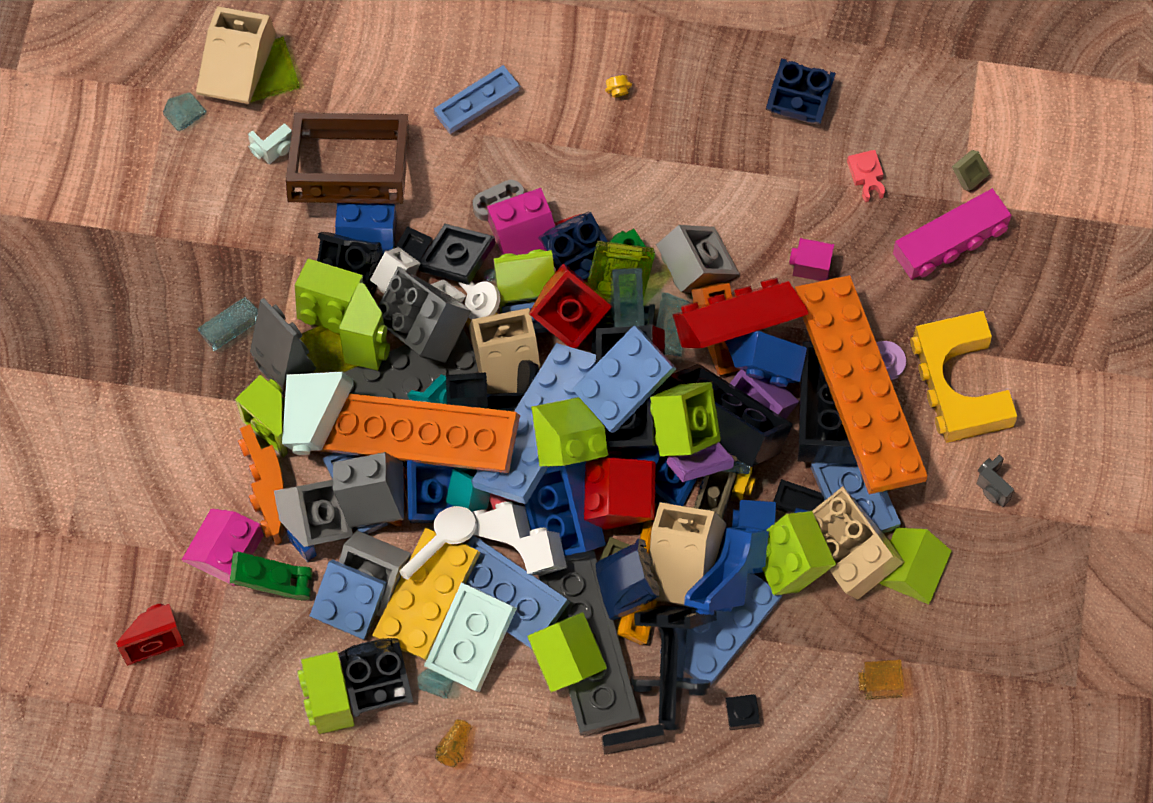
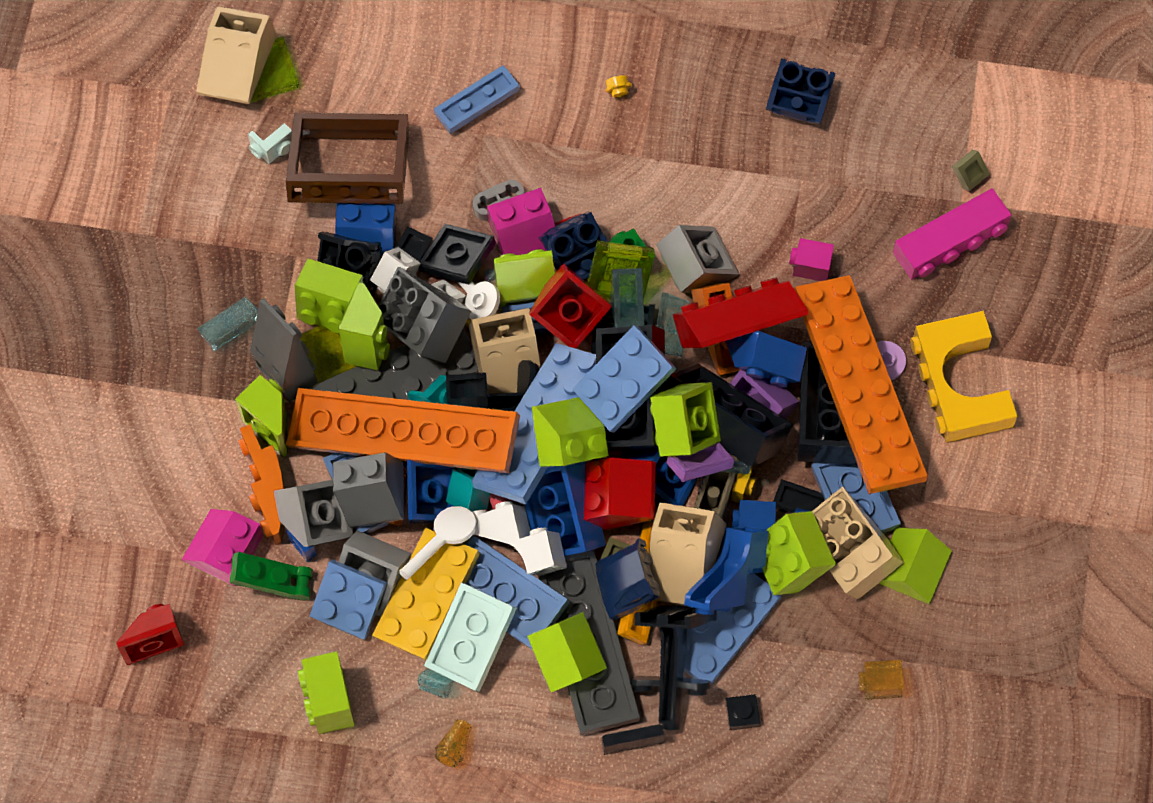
clear light blue slope [163,92,206,131] -> none
light aqua slope [282,372,353,455] -> none
black slope [338,638,413,717] -> none
coral plate [847,150,885,202] -> none
dark grey bracket [976,454,1014,508] -> none

